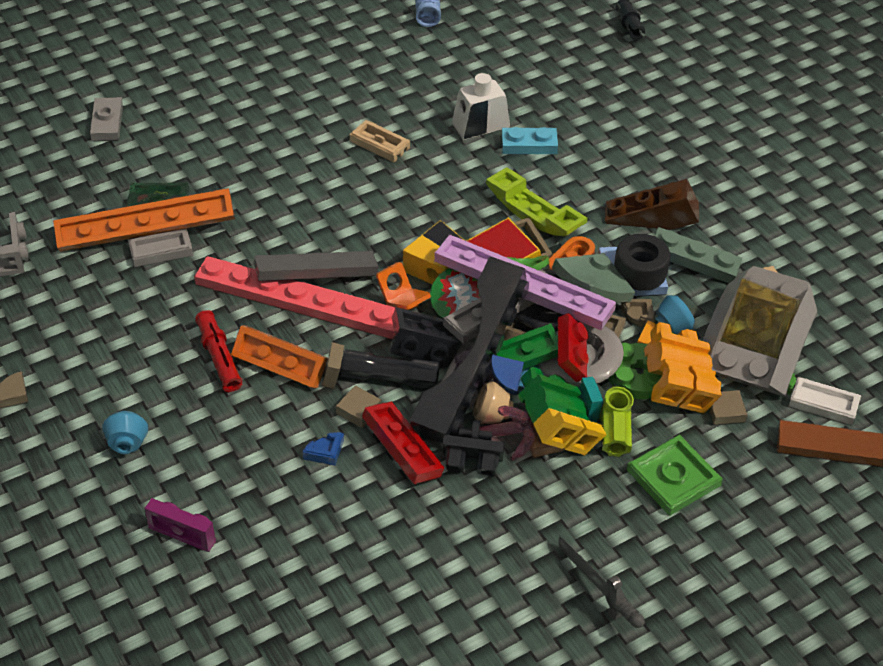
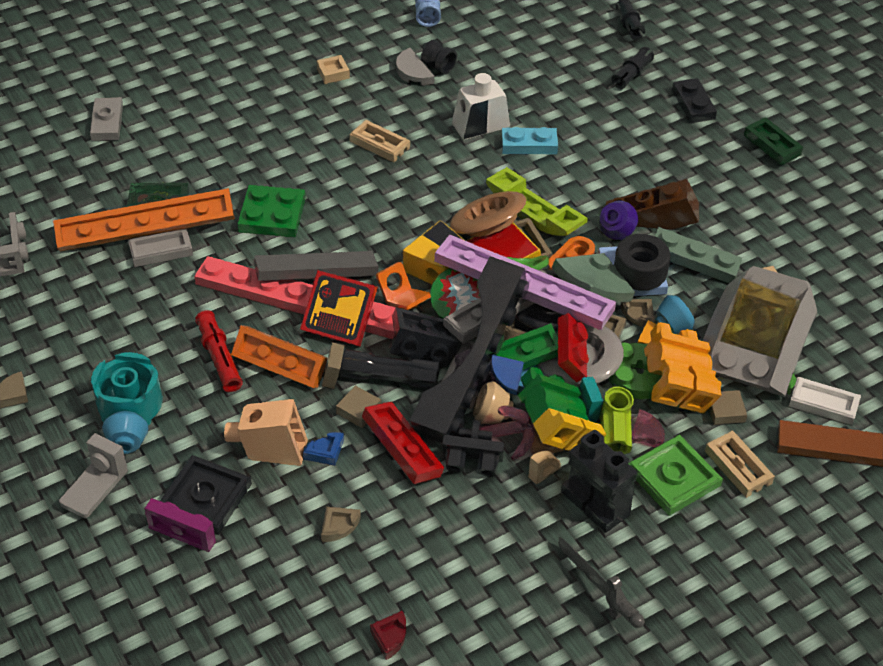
none -> light grey bracket [59,433,128,518]
none -> teal brick [91,352,163,426]
none -> black tile [160,455,252,535]
none -> light nougat torso [224,399,308,466]
none -> green plate [237,185,306,237]
none -> tile [300,270,378,347]
none -> tan tile [316,55,350,84]
none -> dark tan tile [321,506,361,542]
none -> dark red tile [370,610,406,660]
none -> light grey tile [396,48,434,86]
none -> black wheel [421,39,457,74]
none -> medium nougat wheel [450,191,527,237]
none -> tan tile [528,451,561,484]
none -> black hips [561,430,638,533]
none -> dark purple cone [599,201,638,240]
none -> black pin [611,47,654,89]
none -> clear pink tile [632,410,665,447]
none -> black plate [672,78,717,123]
none -> tan tile [705,431,775,498]
none -> dark green plate [744,117,803,165]

